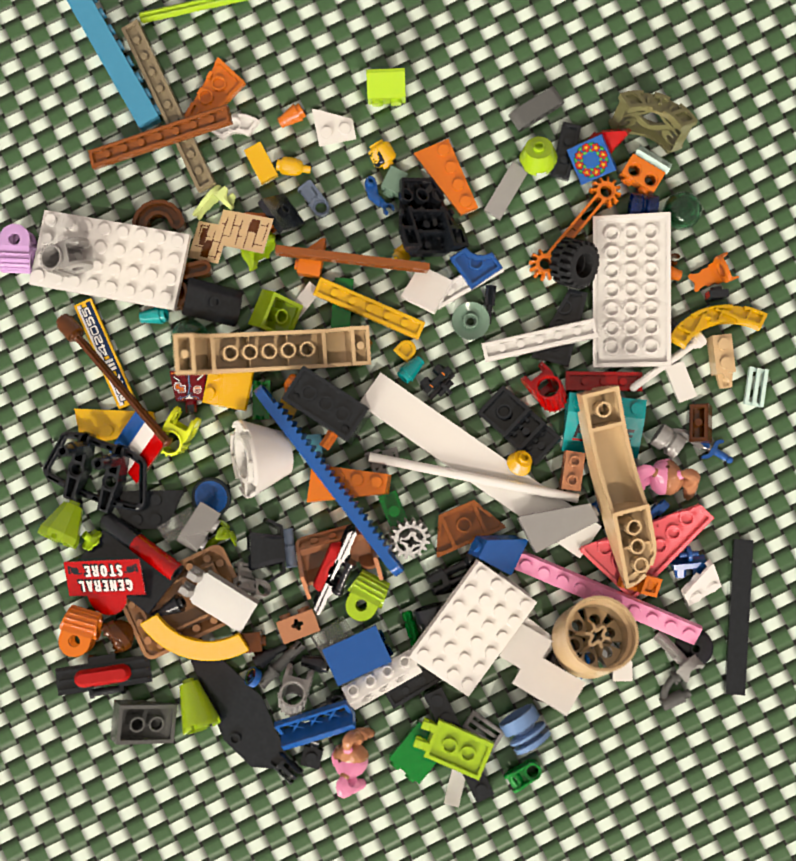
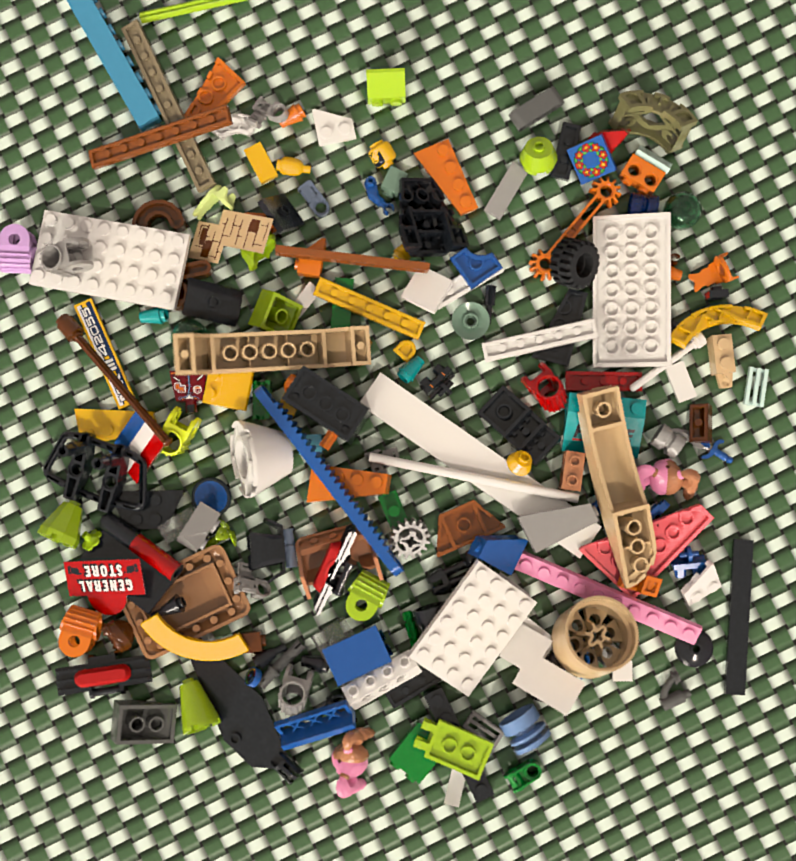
tile [178,565,260,633] -> none
nougat brick [276,606,322,644] -> none
black plate [300,740,324,770] -> none
light grey piece [653,631,705,683] -> none
none -> light grey piece [243,96,289,129]

